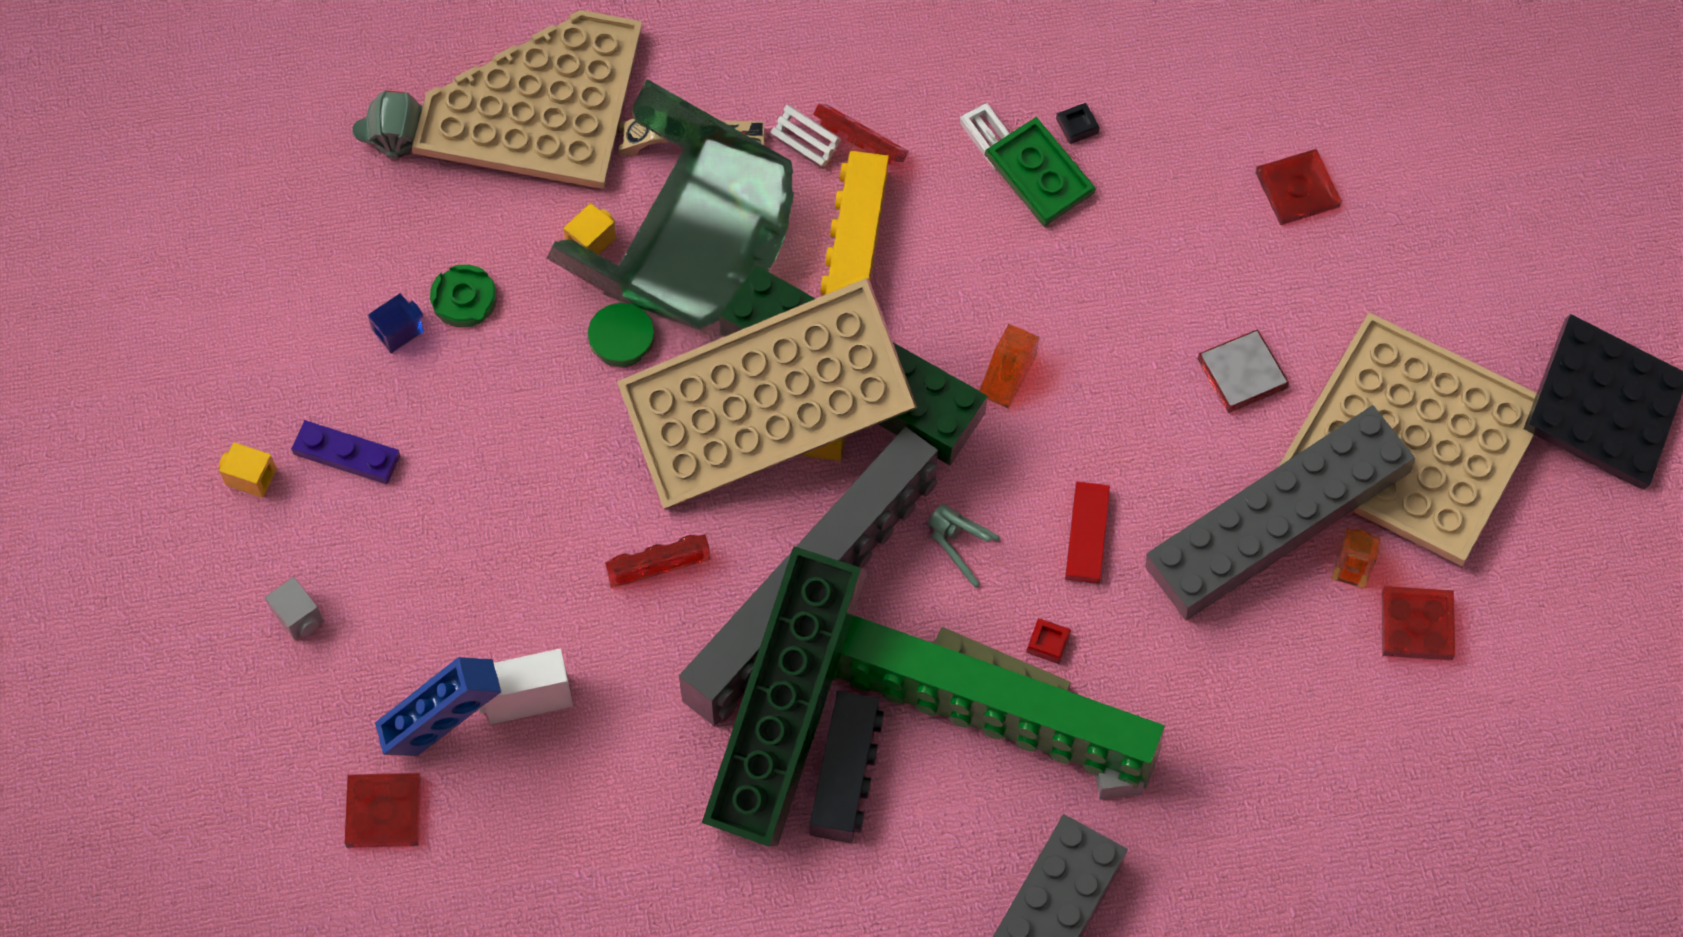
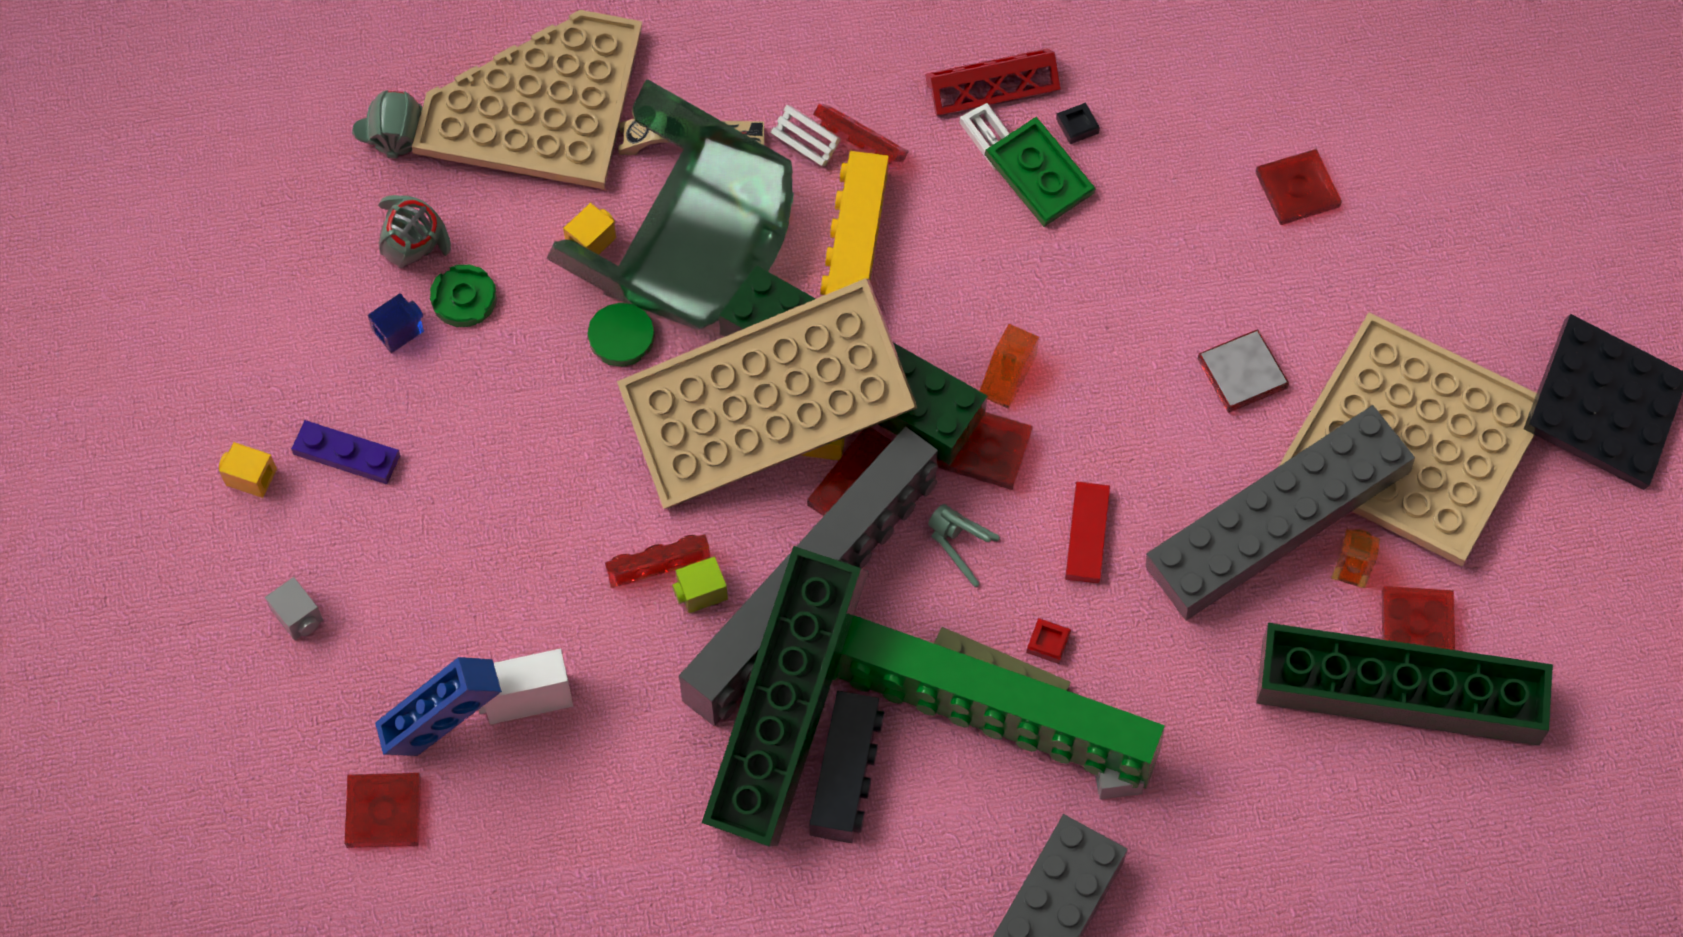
none -> sand green piece [378,195,451,268]
none -> lime brick [672,556,728,613]
none -> clear red plate [807,427,892,516]
none -> red fence [925,48,1061,115]
none -> clear red plate [937,412,1033,490]
none -> dark green brick [1256,623,1553,746]

